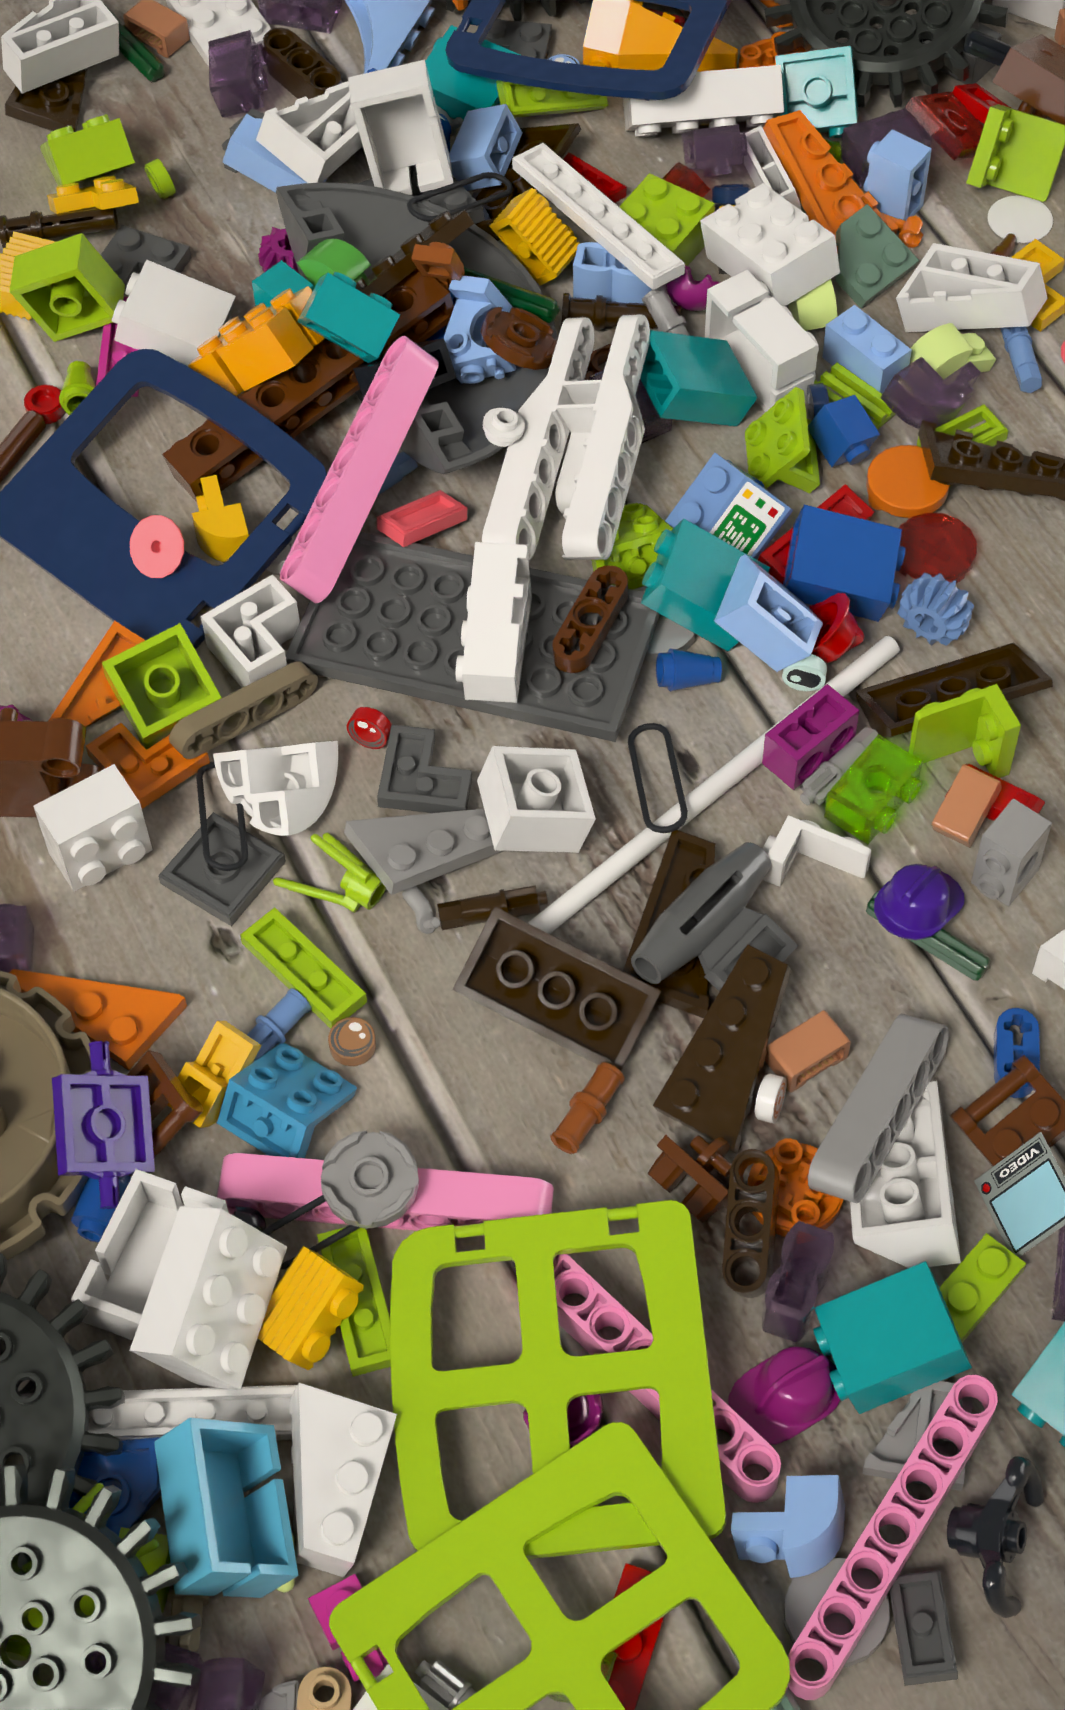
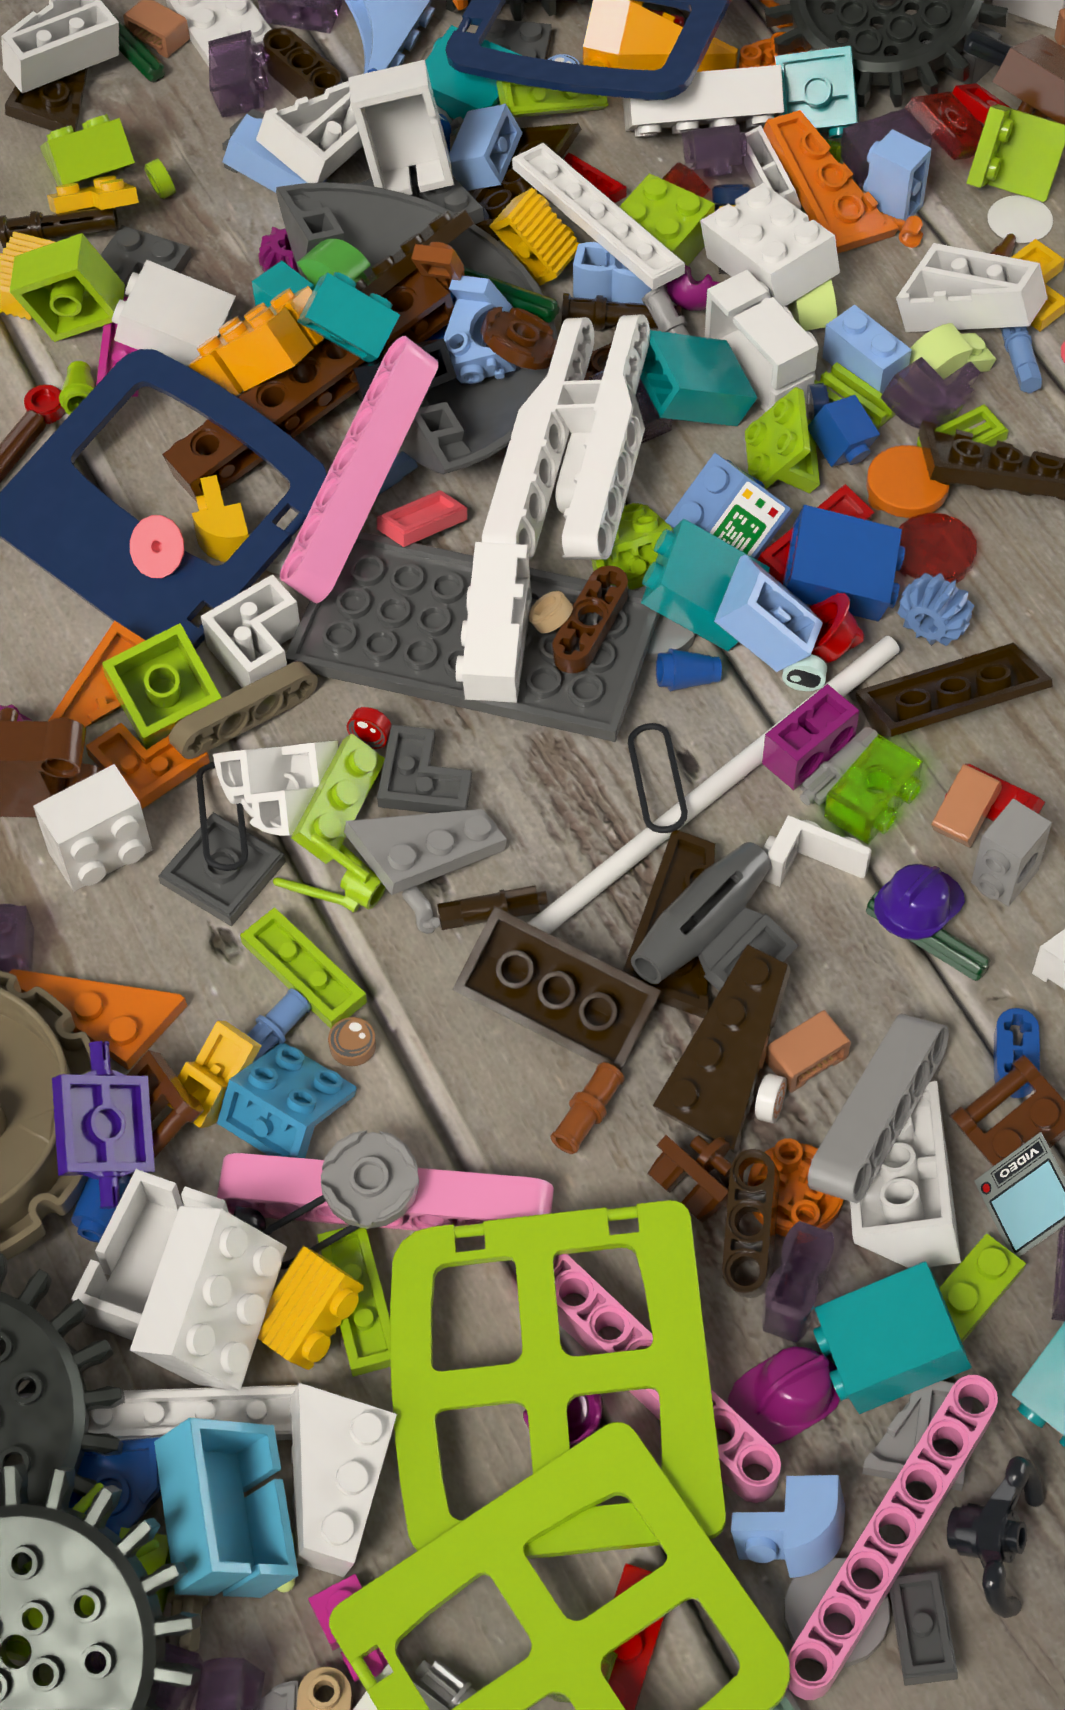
black piece [407,172,513,222] -> none
white brick [477,746,596,853] -> none
white plate [483,408,525,447] -> none
sand green plate [835,204,920,309] -> none
lime bracket [907,684,1021,778] -> none
none -> lime plate [291,733,385,864]
none -> tan tile [529,591,573,633]

